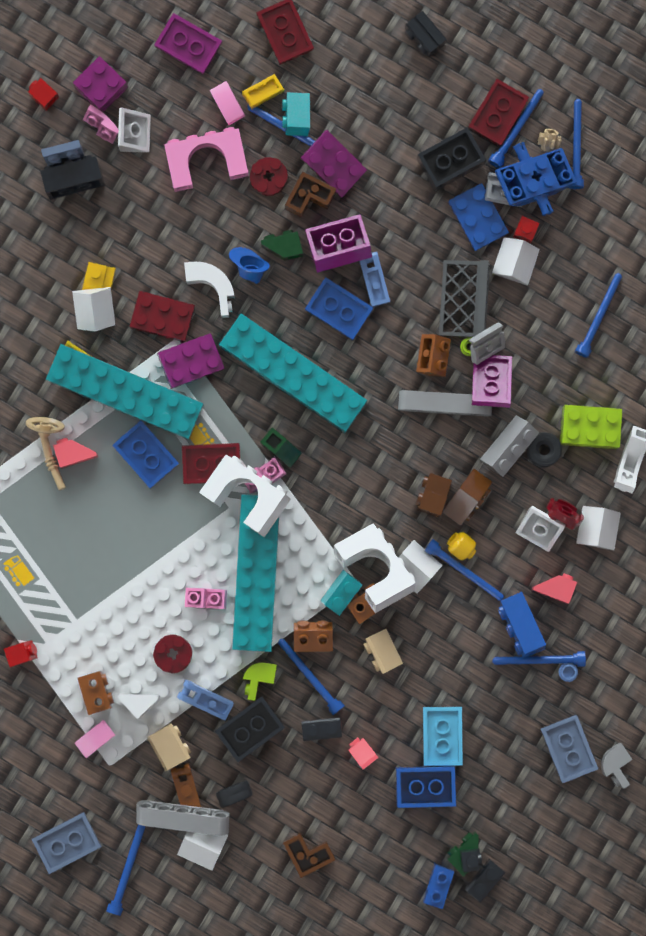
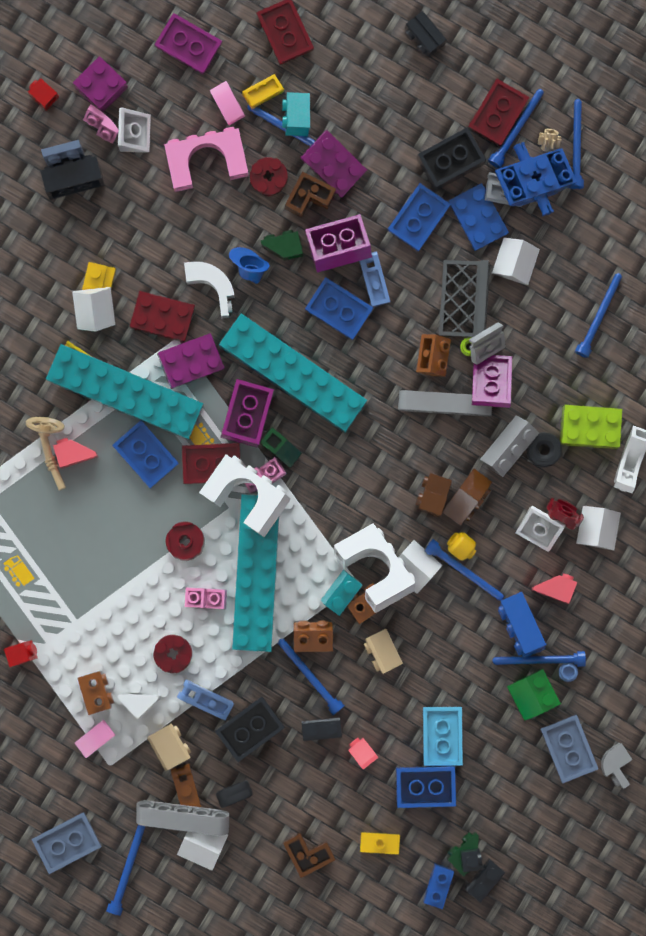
lime brick [243,663,277,701] -> none
red brick [513,216,540,244] -> none
none -> dark red plate [166,522,205,561]
none -> magenta brick [220,379,274,448]
none -> yellow plate [360,832,400,854]
none -> blue plate [387,183,451,252]
none -> green slope [507,669,561,721]

